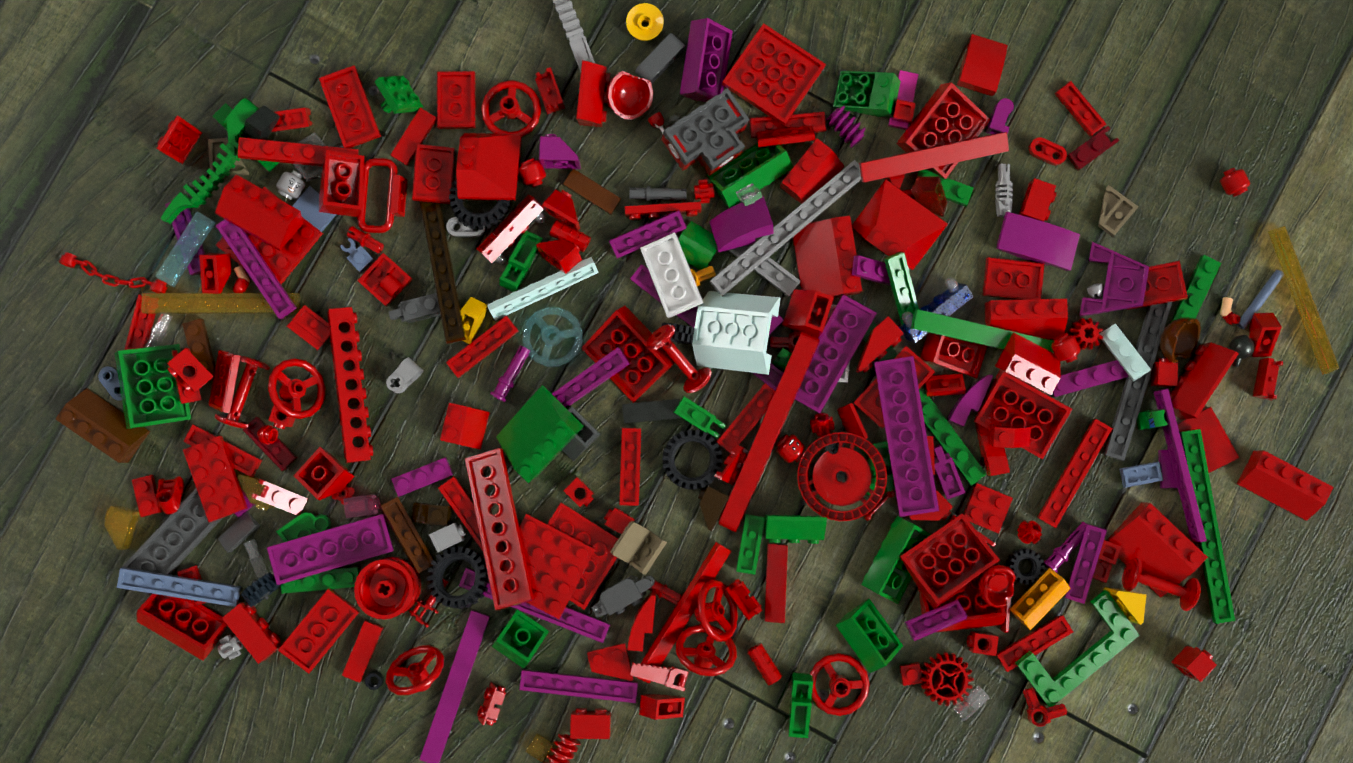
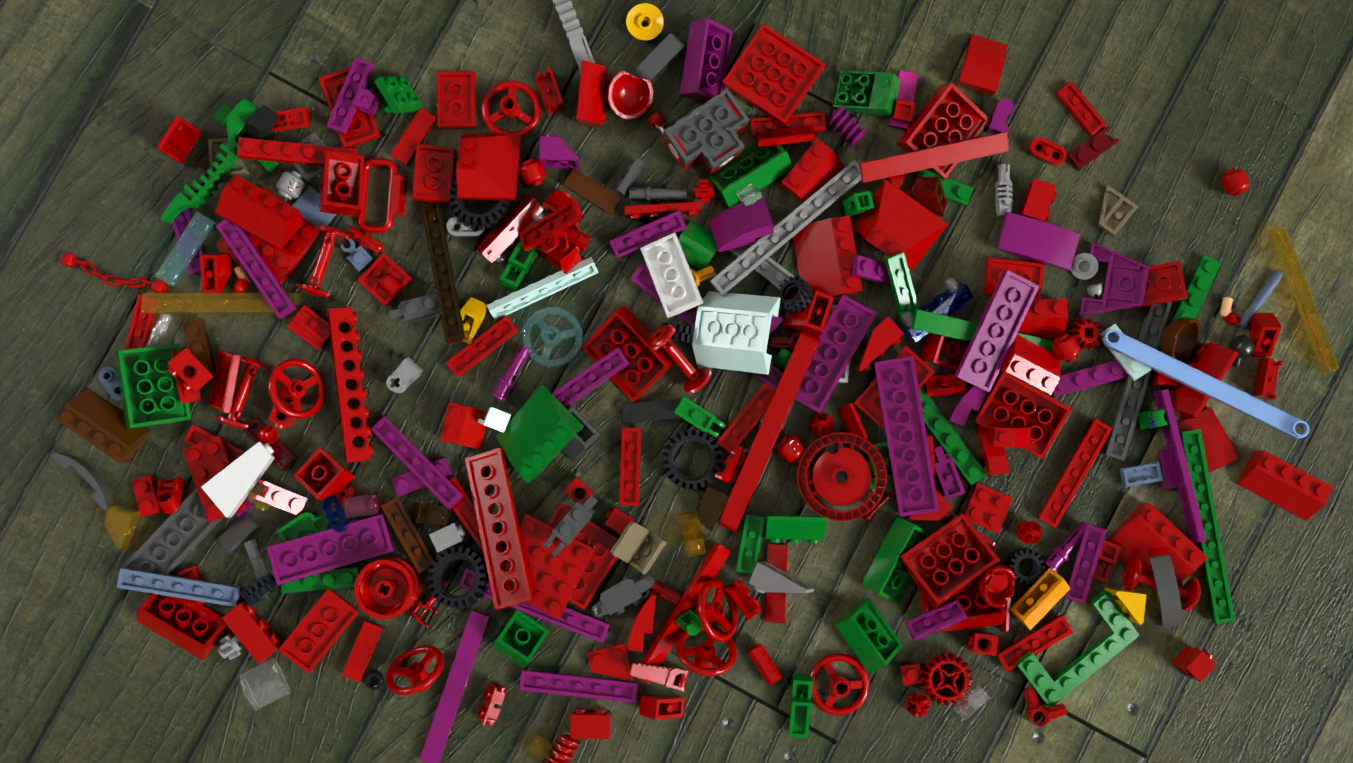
none -> dark grey slope [51,453,115,510]
none -> white slope [201,442,275,518]
none -> clear slope [239,658,292,711]
none -> red hose [296,224,349,298]
none -> clear blue beam [323,496,349,533]
none -> magenta plate [326,57,380,135]
none -> magenta plate [371,416,464,510]
none -> light aqua panel [478,407,511,433]
none -> red plate [519,200,583,254]
none -> dark grey hinge [542,495,598,557]
none -> dark grey plate [616,158,644,198]
none -> green brick [675,609,702,636]
none -> clear yellow slope [678,510,706,558]
none -> light grey slope [749,561,814,593]
none -> black tyre [776,276,813,314]
none -> green leg [841,191,874,217]
none -> red gear [906,692,931,718]
none -> magenta plate [954,270,1040,393]
none -> light grey piece [1071,253,1098,280]
none -> light blue piece [1103,330,1310,439]
none -> dark grey slope [1149,553,1182,628]

